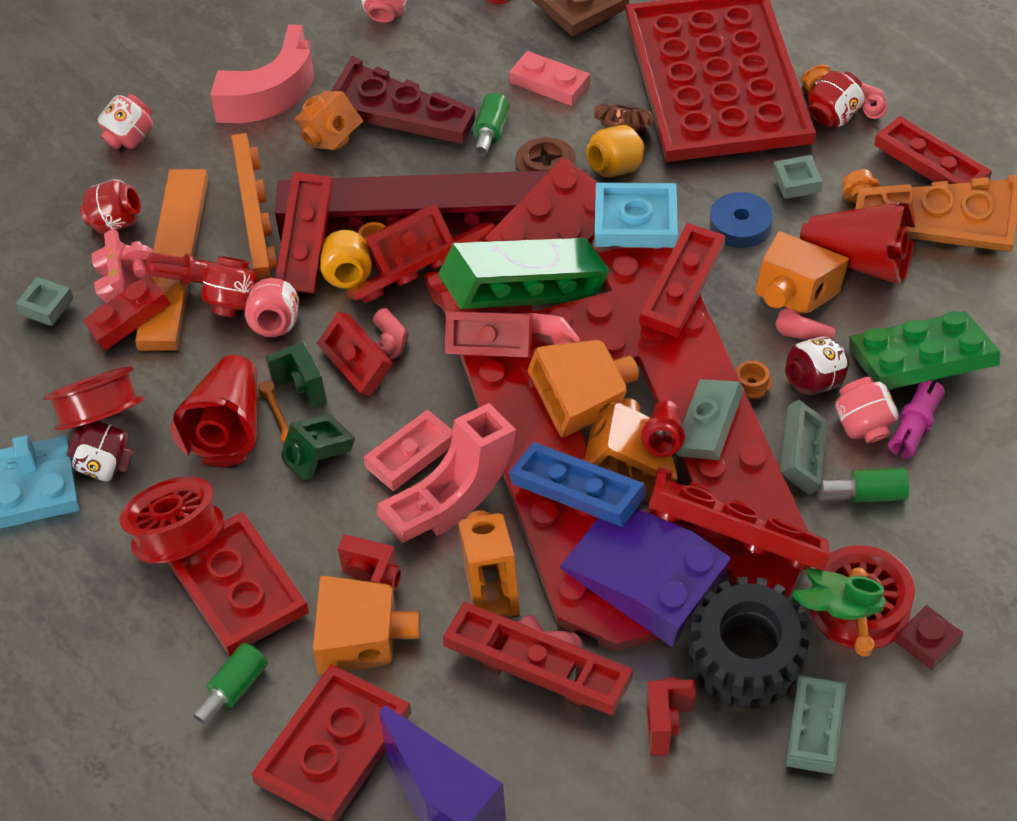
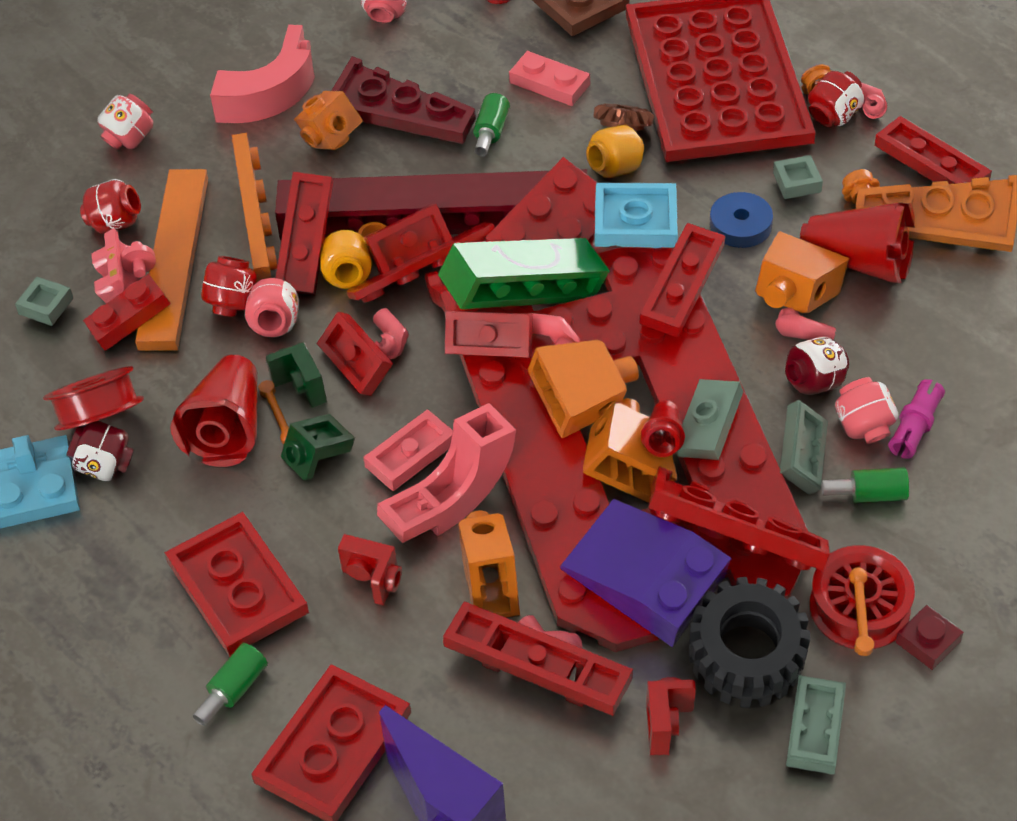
red wheel [119,476,224,563] -> none
red axle [145,253,212,285] -> none
orange torso [313,576,421,675] -> none
blue plate [508,442,647,527] -> none
copper gear [515,137,576,172] -> none
orange plate [735,360,773,399] -> none
green plate [793,568,886,620] -> none
green plate [849,311,1001,390] -> none

